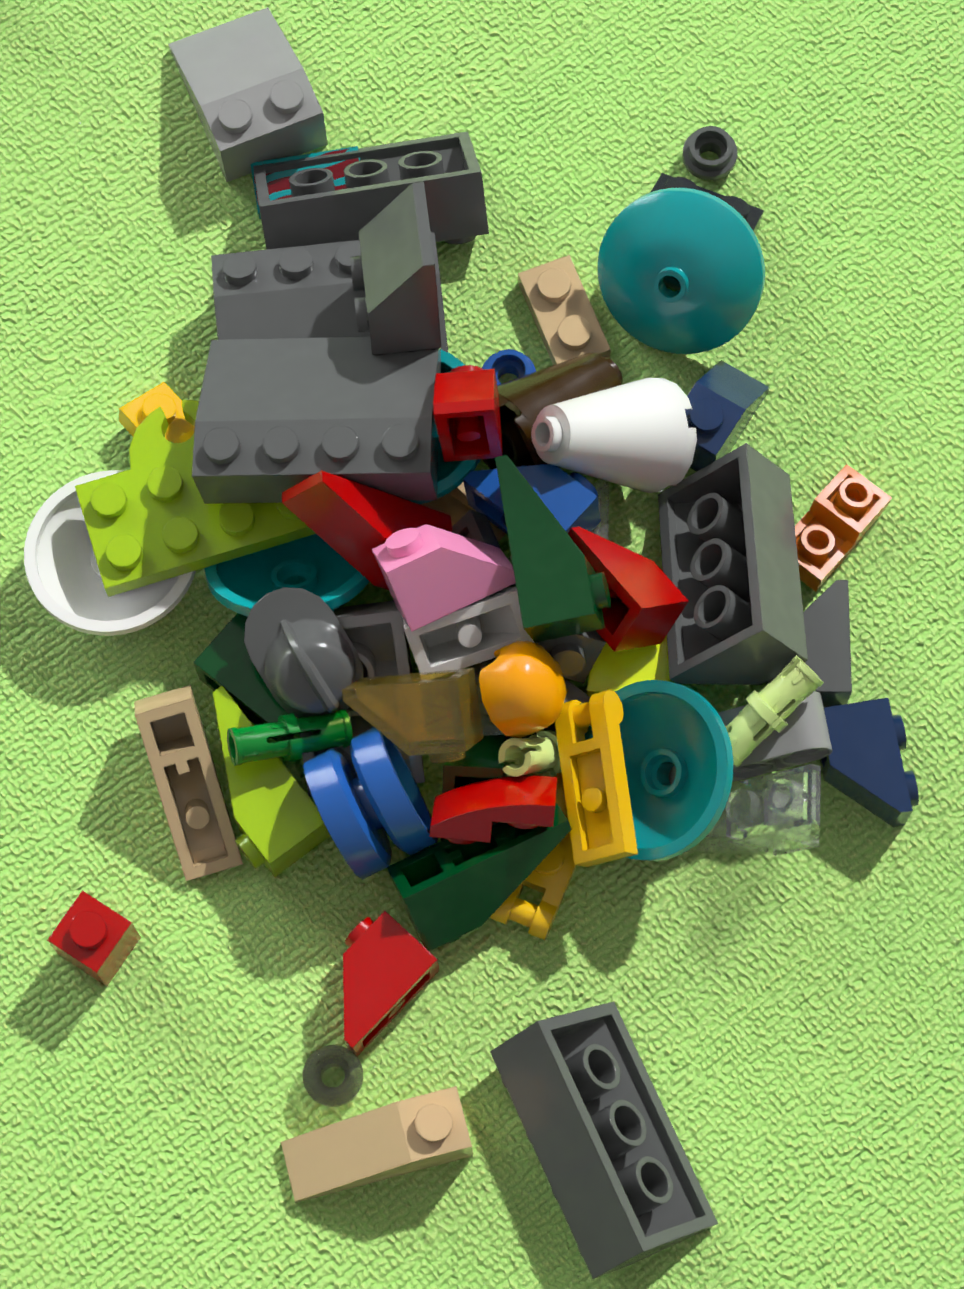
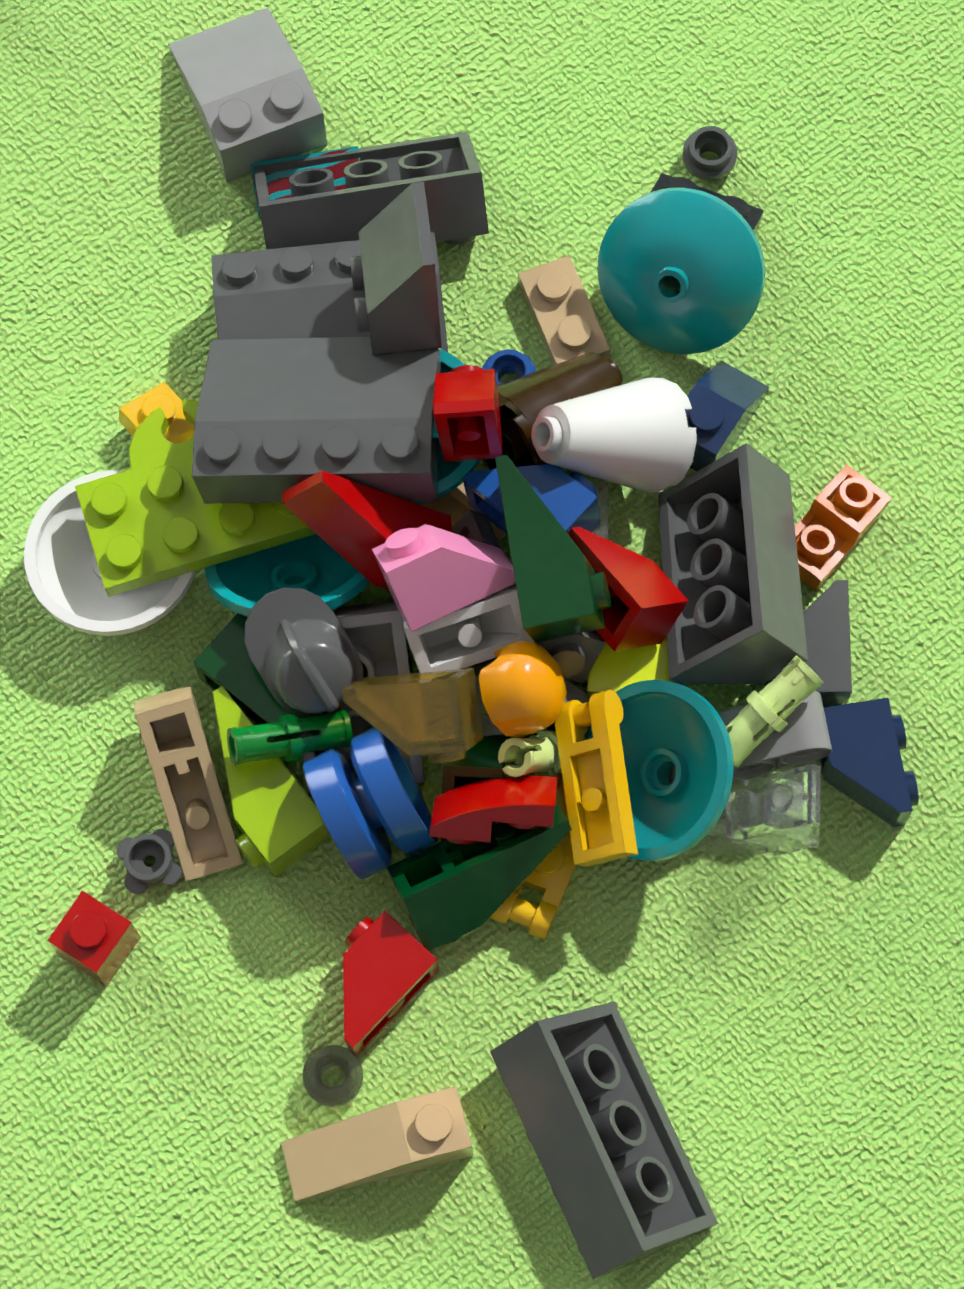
none -> dark grey plate [117,829,182,895]

